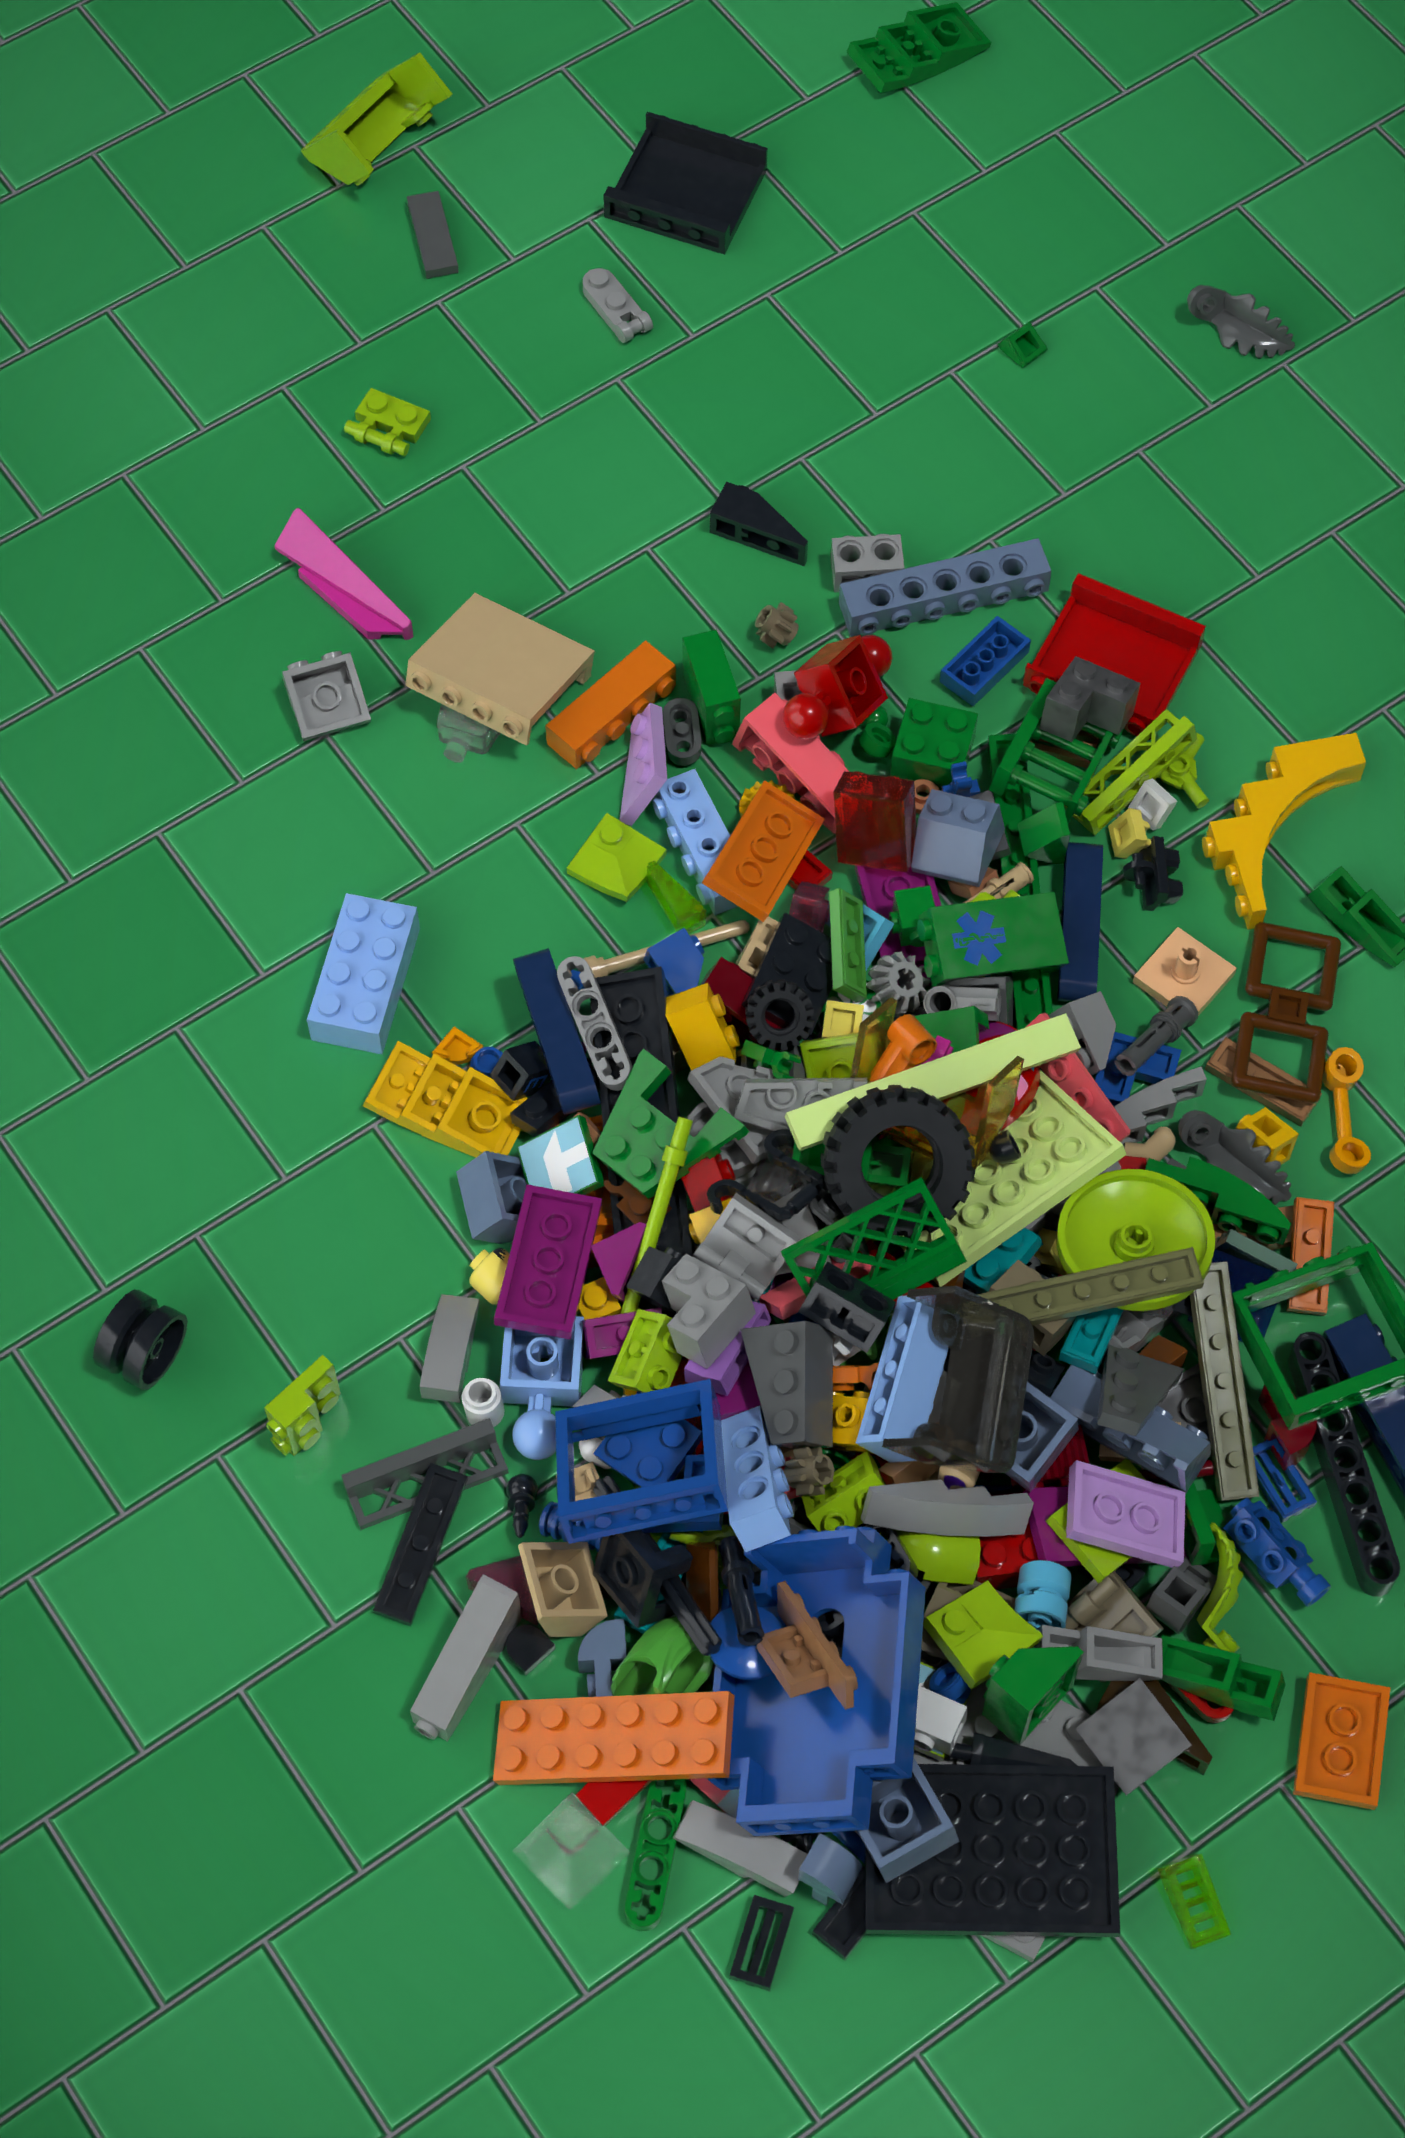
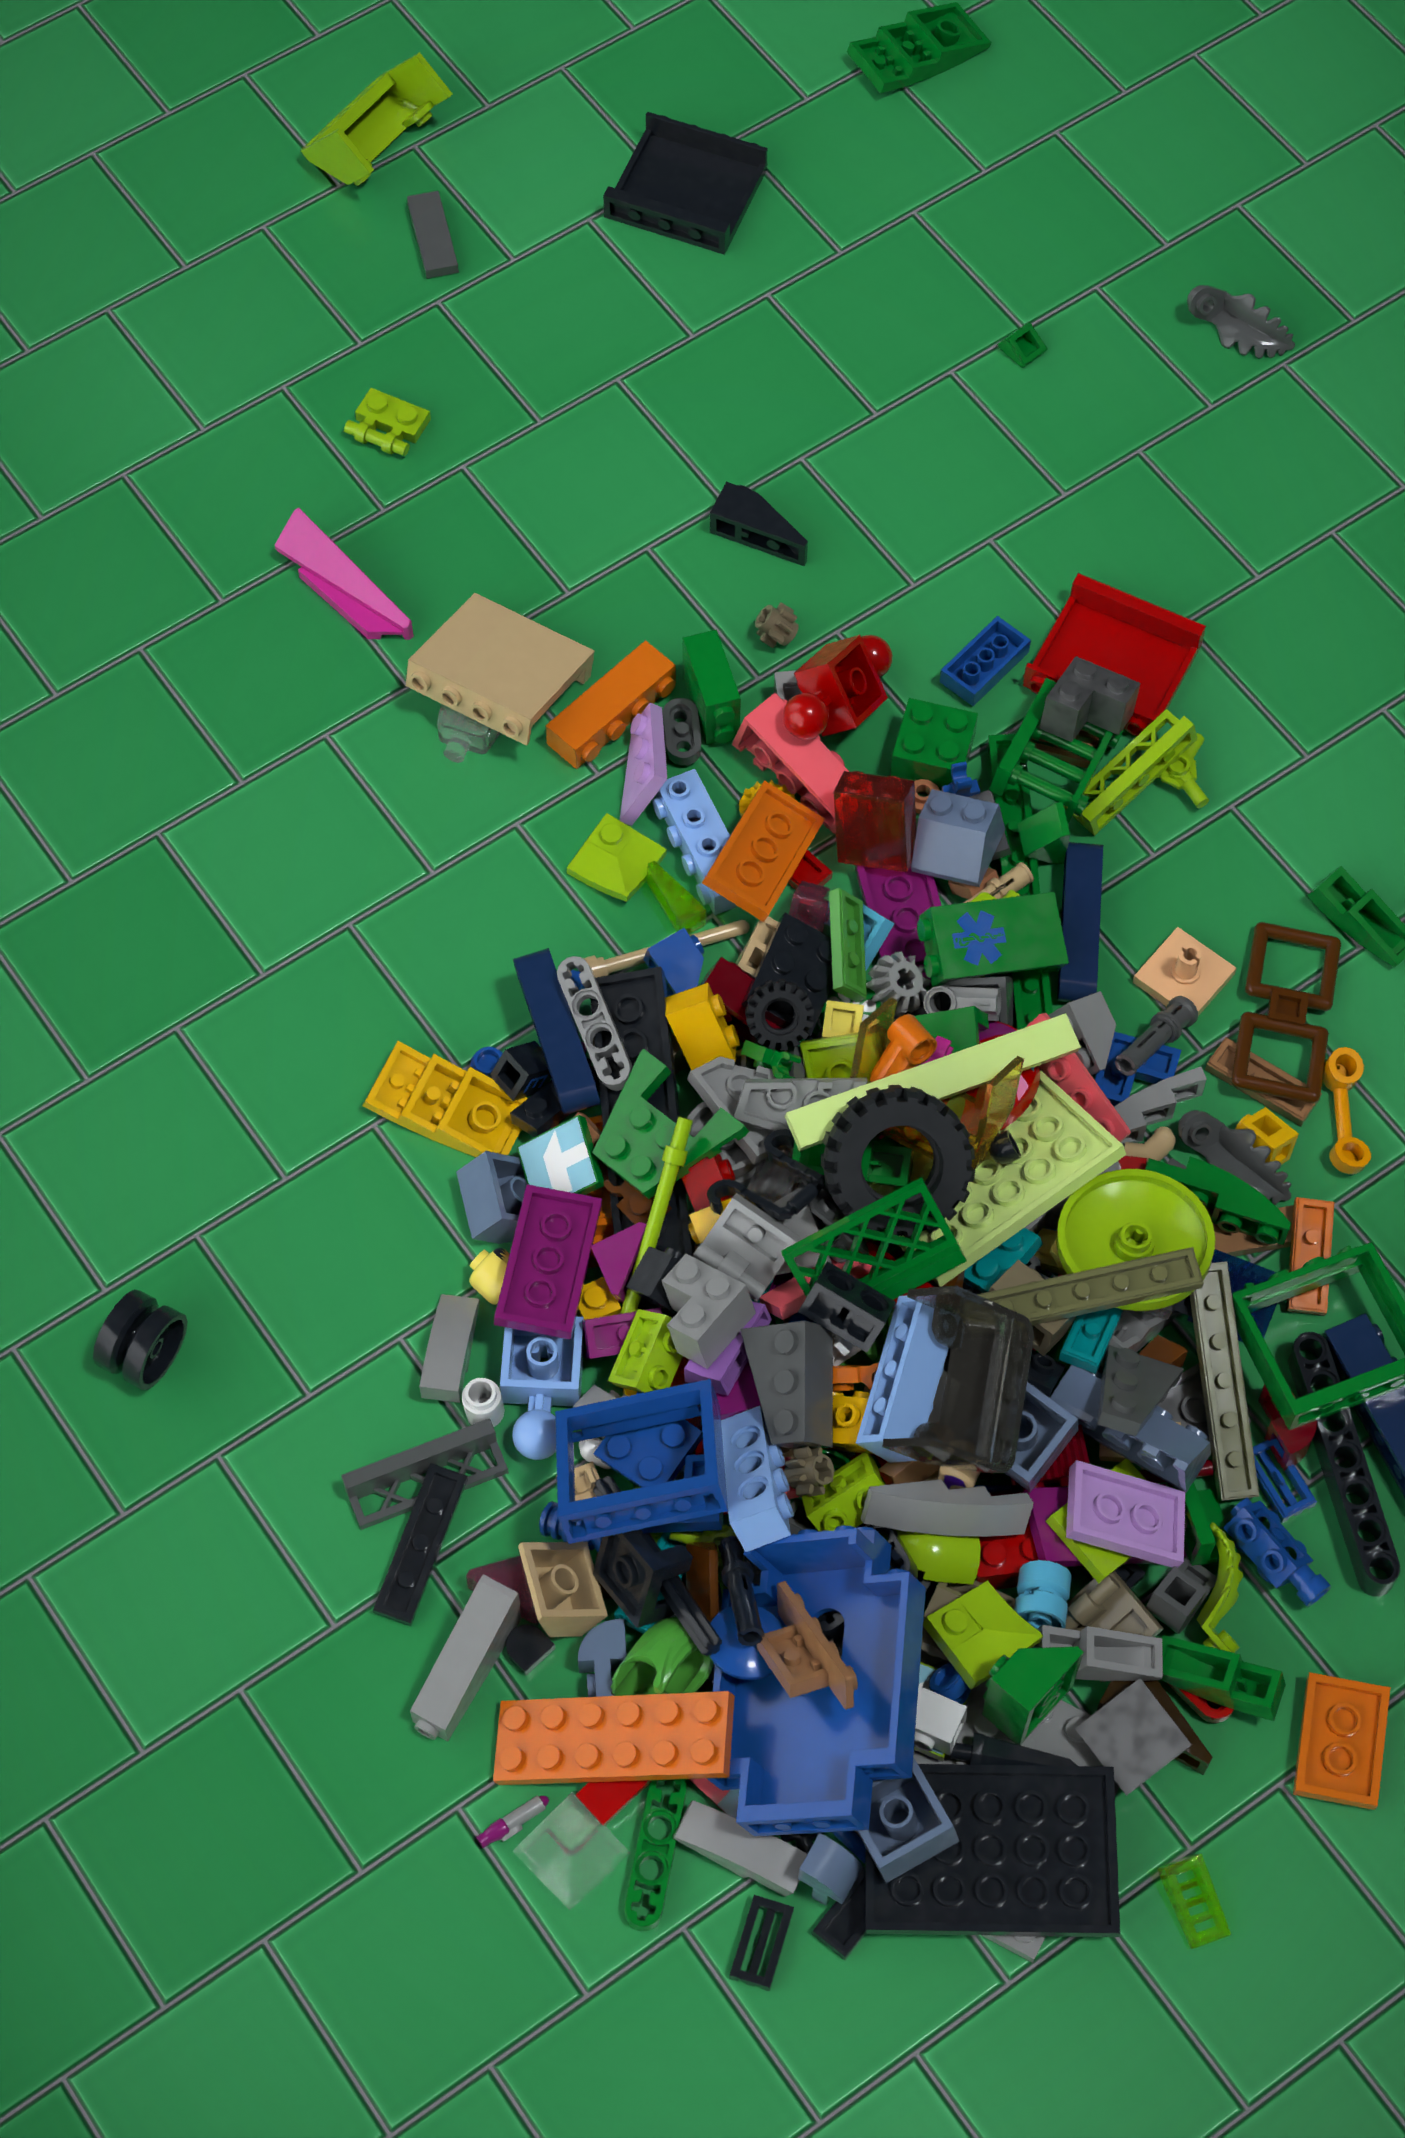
lime plate [264,1355,341,1456] -> none
light grey plate [282,651,371,741] -> none
light blue brick [307,893,420,1055] -> none
light orange tile [432,1026,484,1065] -> none
black bar [506,1474,538,1538] -> none
light grey plate [583,268,653,343] -> none
light grey brick [831,534,905,592] -> none
sand blue brick [839,538,1052,637] -> none
green plate [859,705,897,758] -> none
green brick [889,885,935,947] -> none
light yellow tile [1108,808,1151,859] -> none
black hips [1123,836,1183,911] -> none
white tile [1128,778,1178,831] -> none
yellow arch [1202,733,1366,930] -> none
sand green tile [1214,1229,1298,1281] -> none
none -> piece [476,1795,549,1848]

